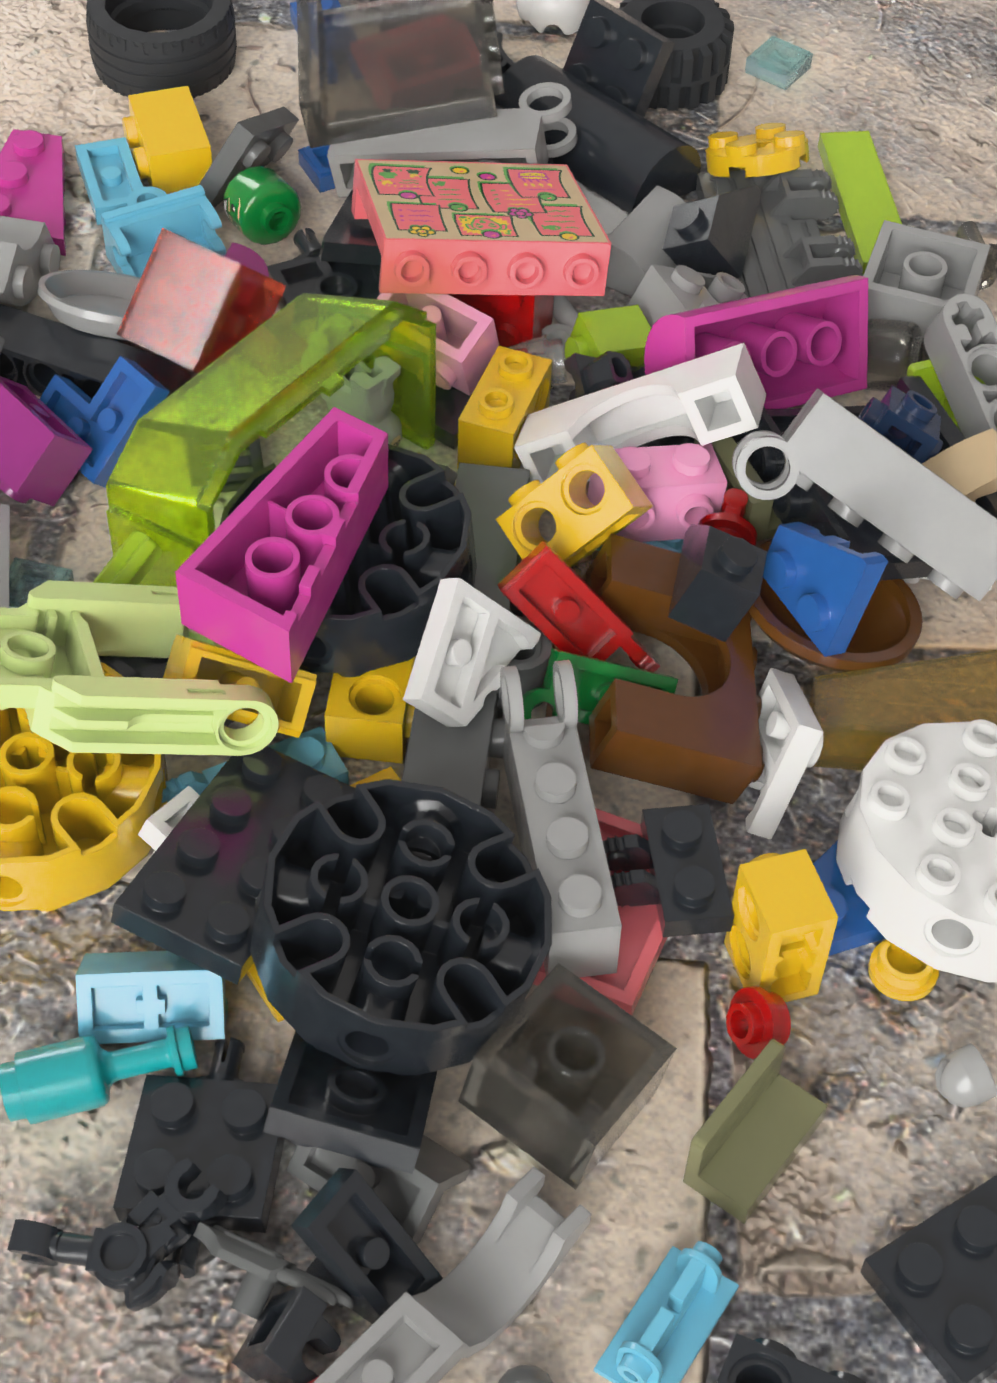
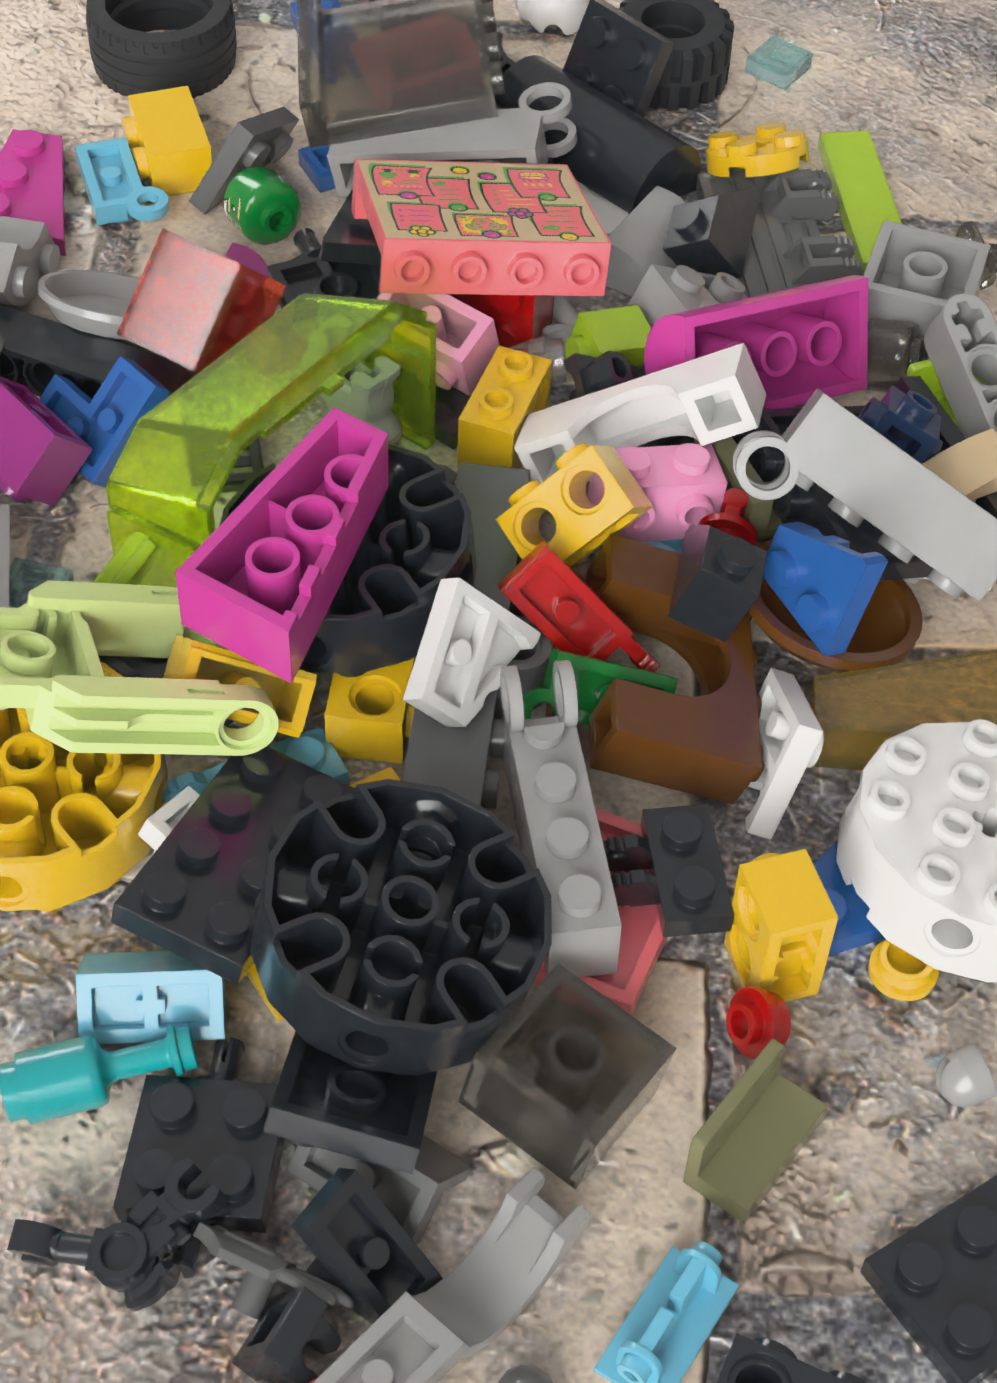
medium azure hinge [100,185,226,282] -> none

